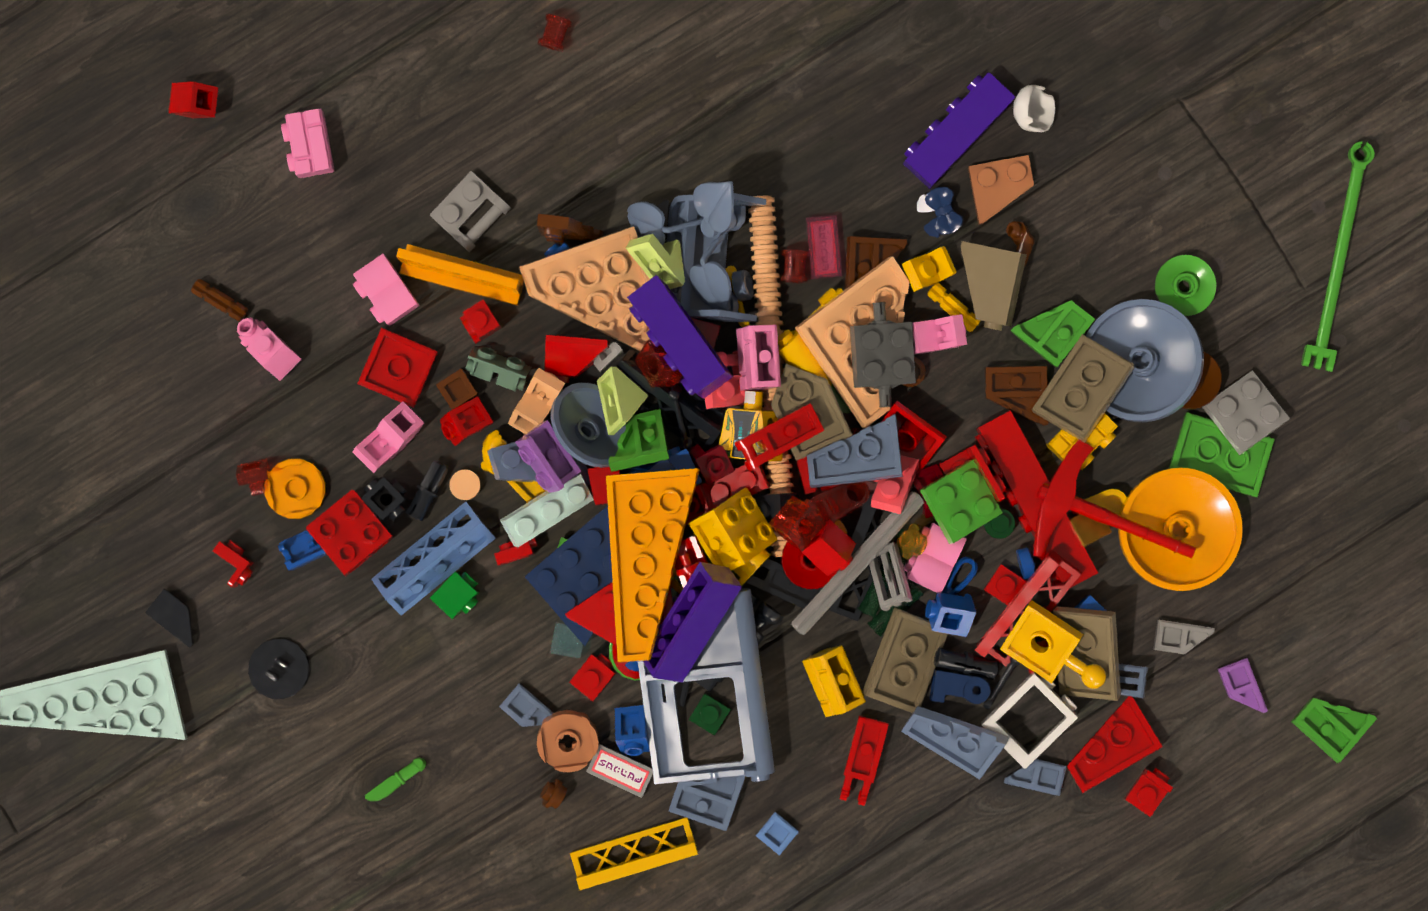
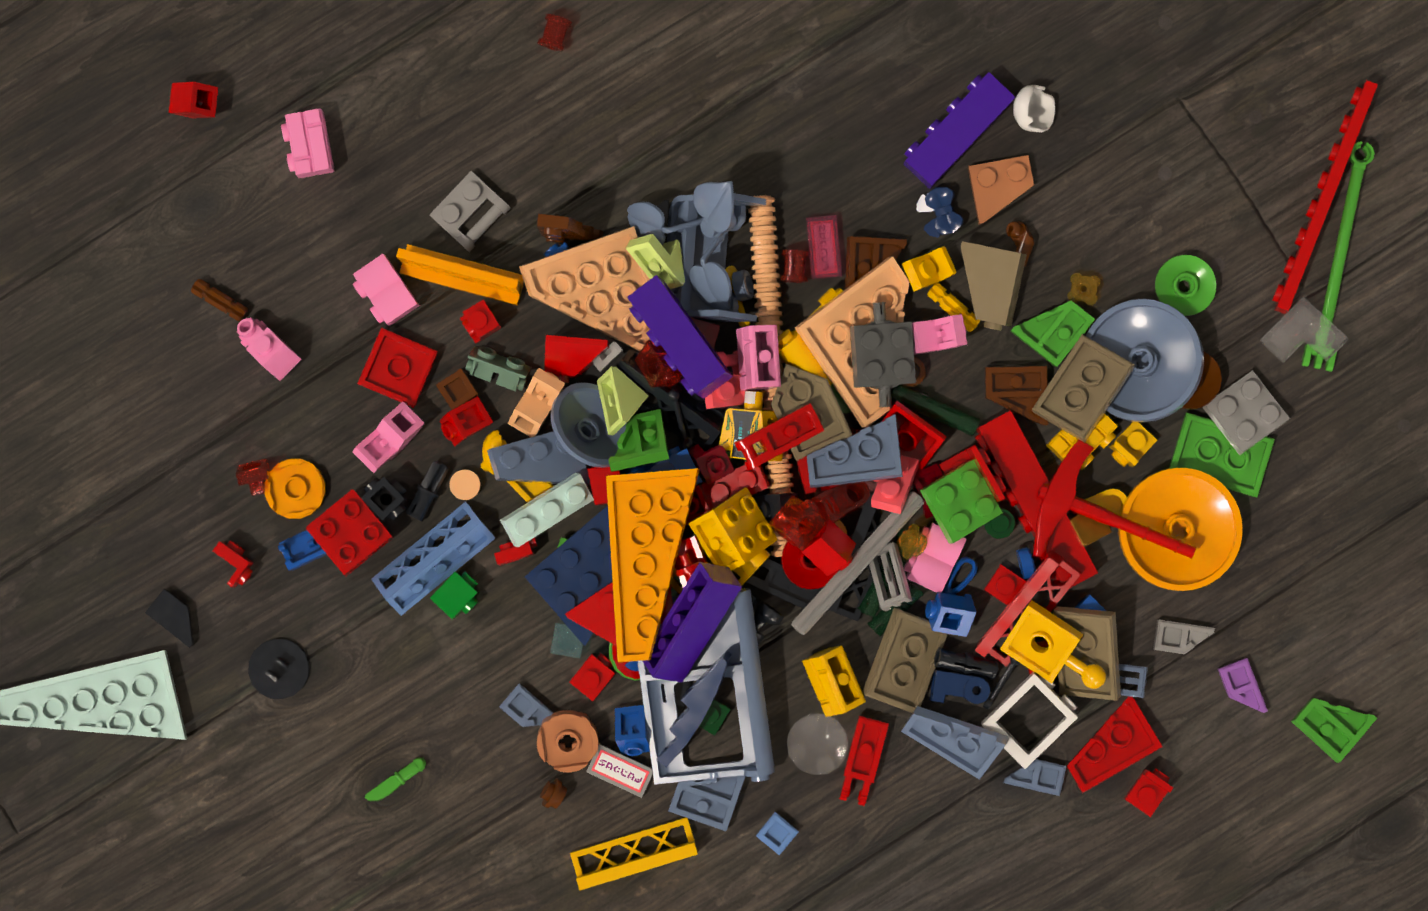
medium lavender bracket [515,420,581,493] -> none
none -> dark blue slope [657,650,732,767]
none -> clear dish [787,713,848,775]
none -> clear green pin [891,384,980,437]
none -> clear yellow plate [1067,273,1100,305]
none -> yellow bracket [1109,422,1157,467]
none -> clear plate [1260,297,1348,363]
none -> red plate [1272,80,1378,314]

